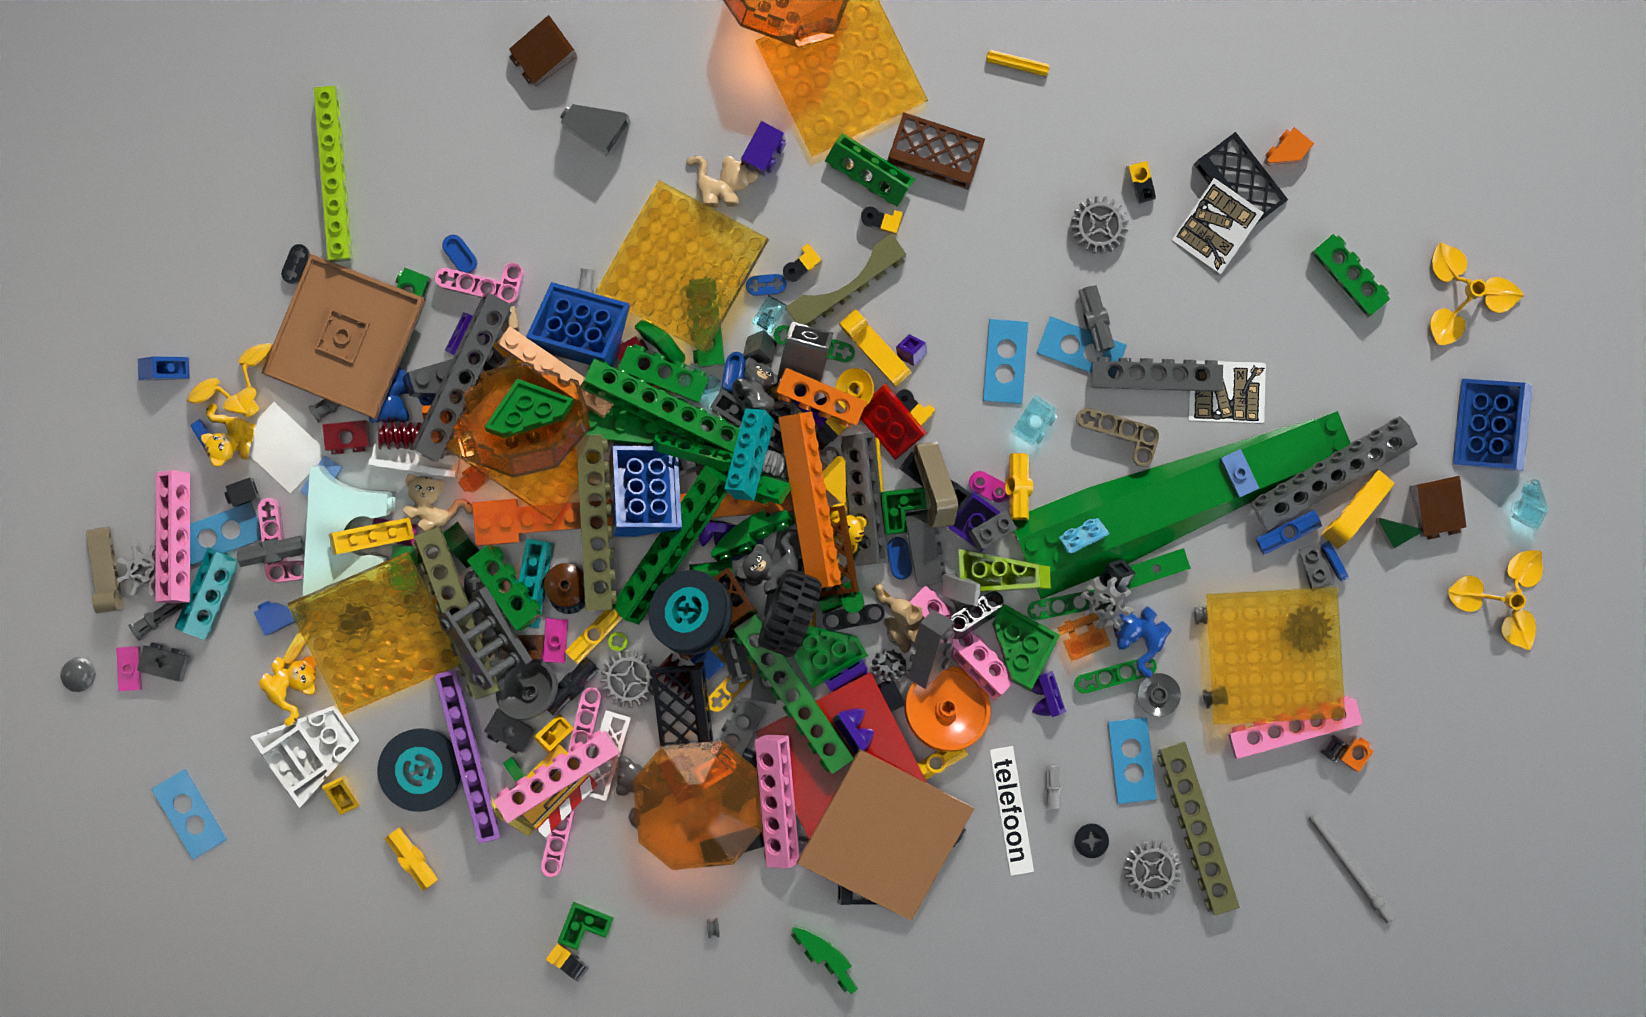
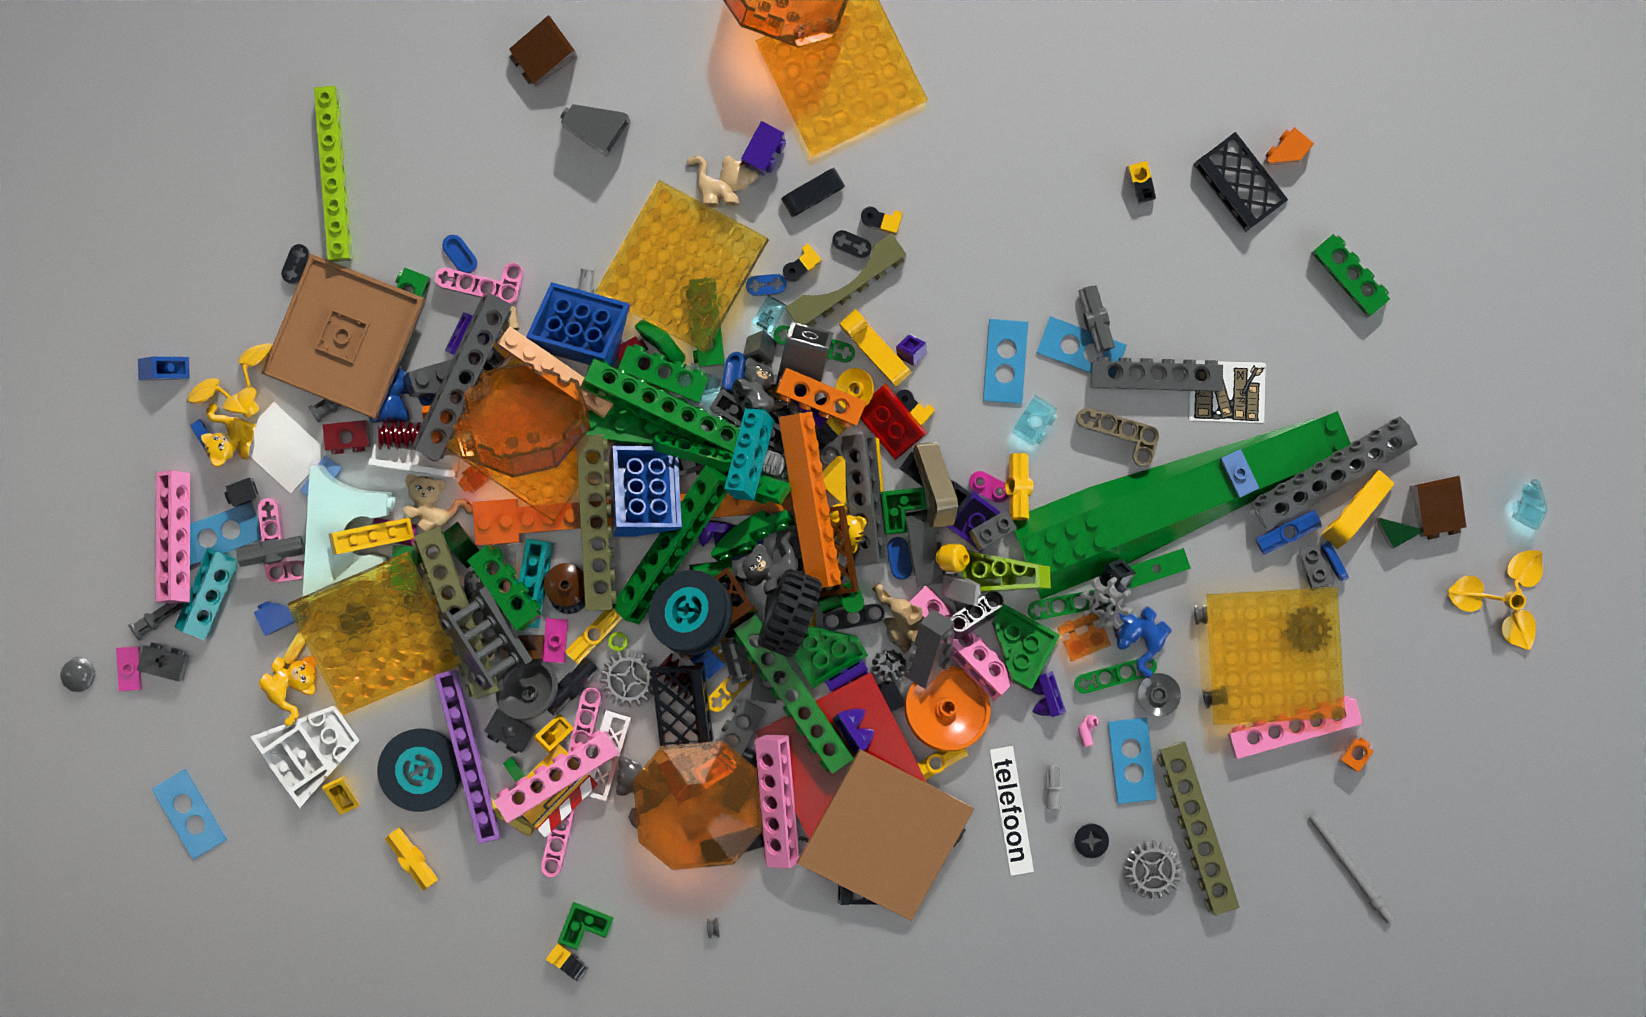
dark tan beam [86,526,123,613] -> none
light grey gear [117,545,156,596] -> none
green plate [484,379,574,439] -> none
green slope [791,925,858,994] -> none
green brick [825,133,915,207] -> none
reddish brown fence [887,112,985,190] -> none
yellow axle [986,50,1050,76] -> none
medium azure hinge [1059,518,1109,554] -> none
light grey gear [1070,196,1129,254] -> none
sticker [1172,178,1264,274] -> none
black bush [1320,735,1348,763] -> none
yellow plant [1430,242,1524,345] -> none
blue slope [1453,378,1533,471] -> none
none -> black beam [781,167,845,217]
none -> black beam [832,230,872,259]
none -> yellow head [936,543,970,572]
none -> bright pink arm [1078,715,1099,747]

